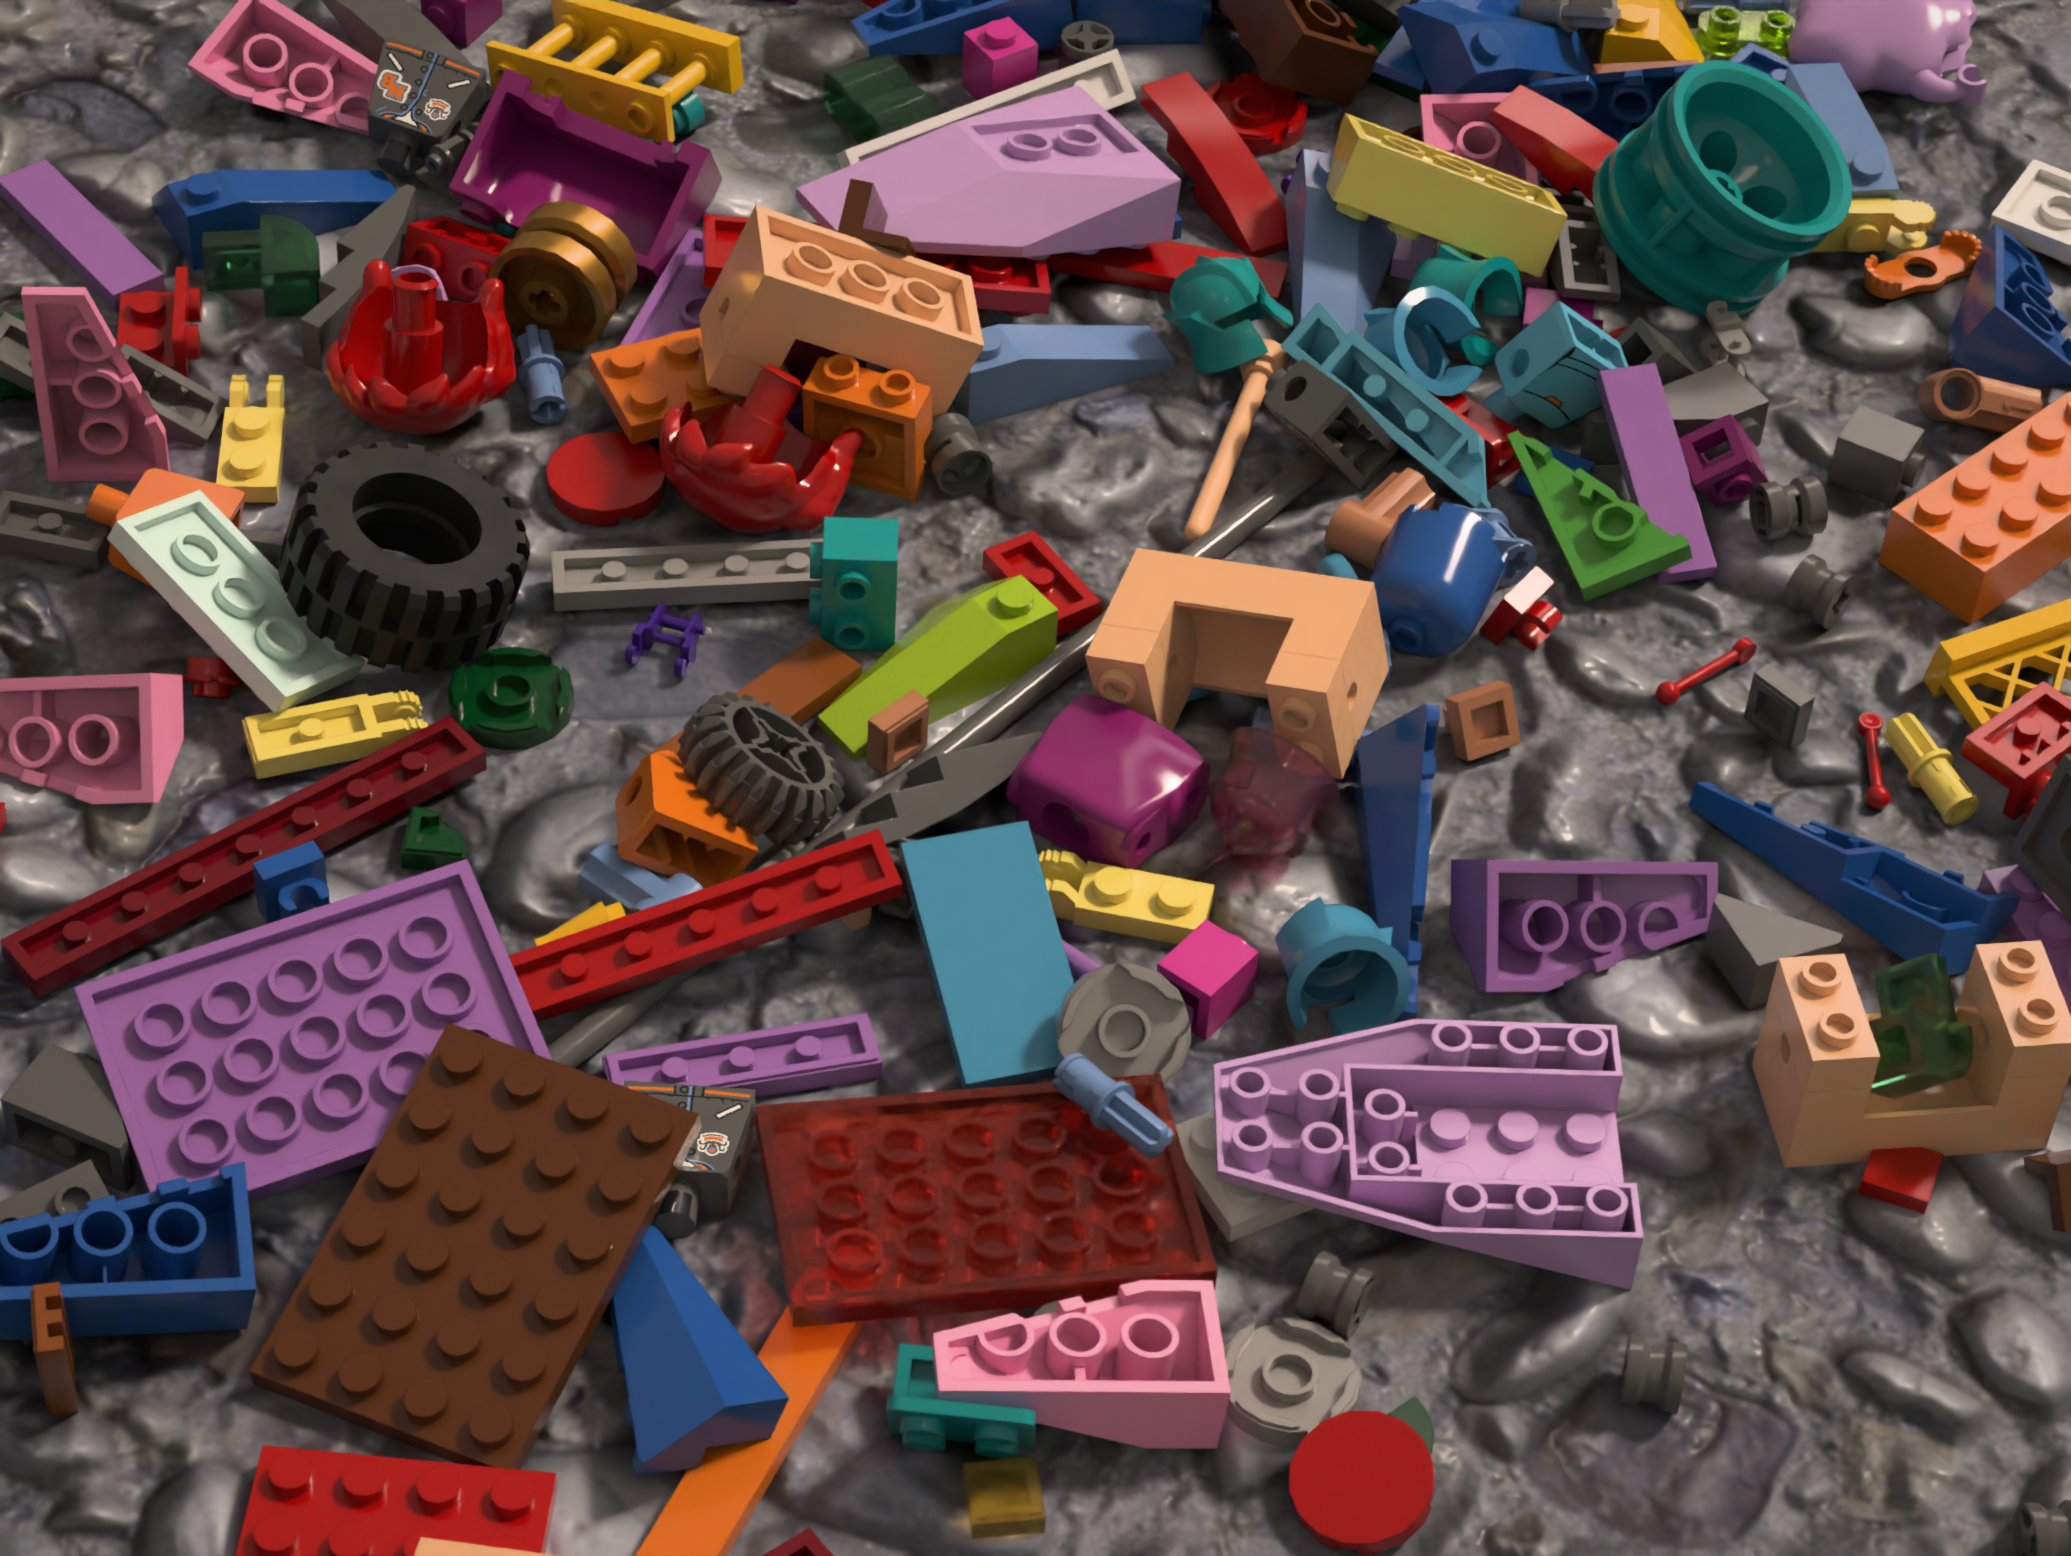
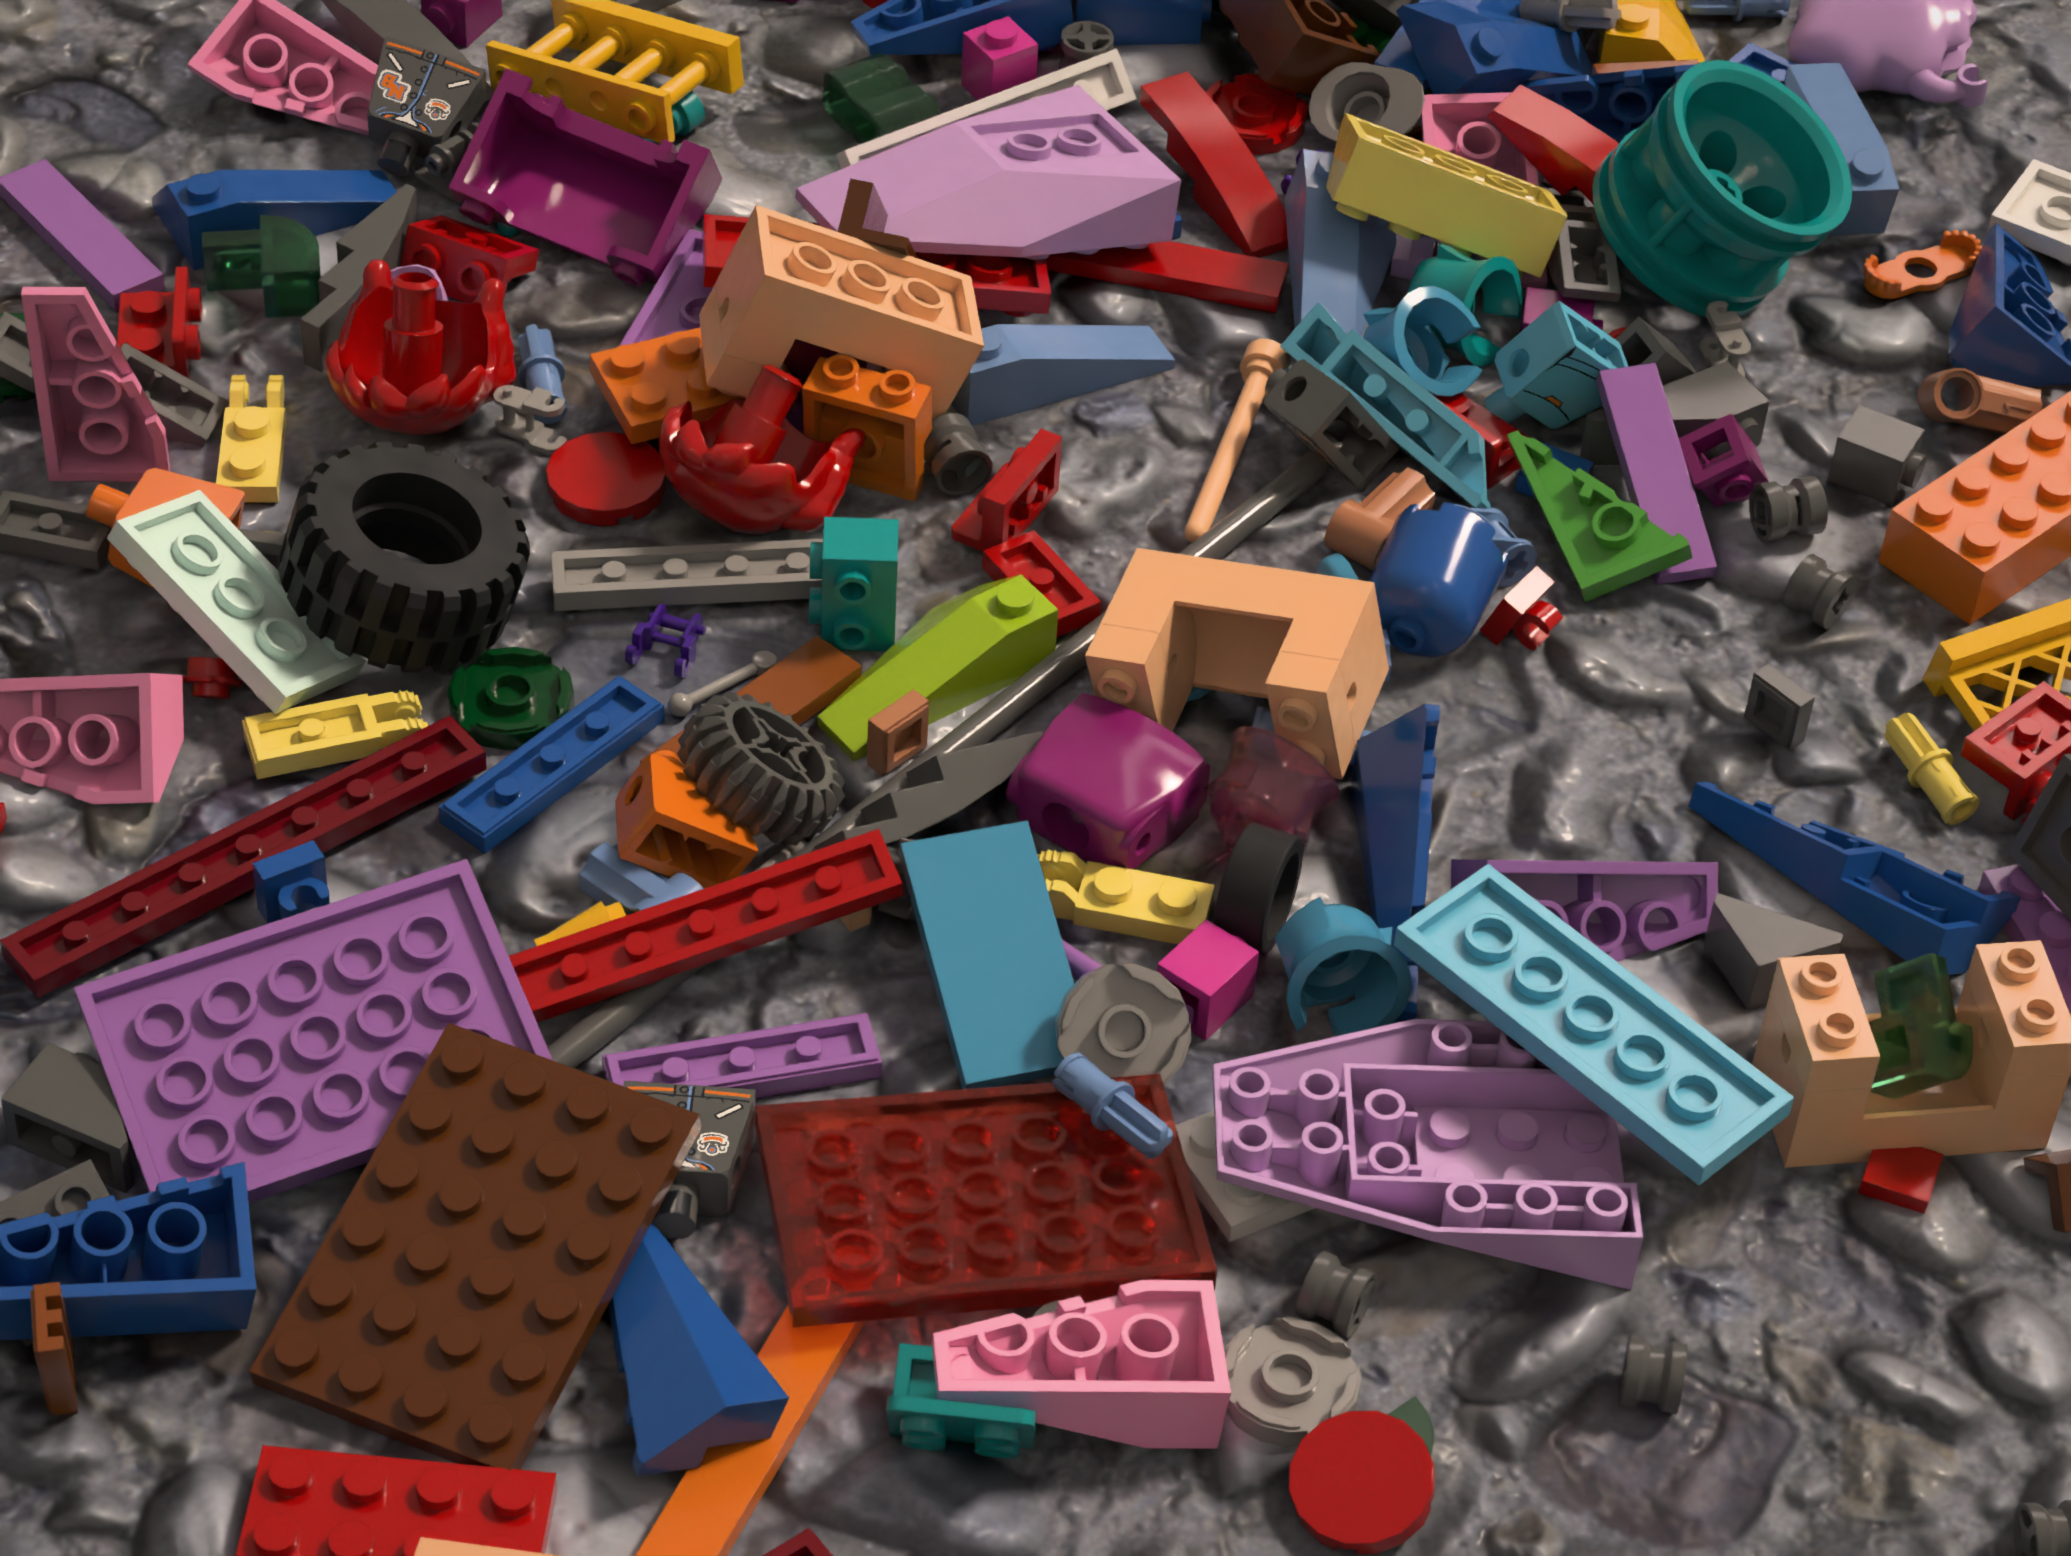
dark green tile [400,806,467,871] -> none
pearl gold wheel [489,200,637,351] -> none
clear yellow tile [962,1457,1046,1539] -> none
teal helmet [1162,255,1293,374] -> none
nougat tile [1442,680,1521,762] -> none
red hinge [1655,637,1757,705] -> none
clear neon green plate [1695,5,1796,59] -> none
light yellow hinge [1808,197,1936,257] -> none
red hinge [1857,712,1891,810] -> none
none -> blue tile [438,675,665,854]
none -> light grey piece [493,385,567,456]
none -> light grey hinge [667,651,777,717]
none -> red bracket [951,428,1062,552]
none -> black tyre [1213,822,1304,955]
none -> light grey piece [1309,62,1425,142]
none -> medium azure plate [1393,864,1794,1185]

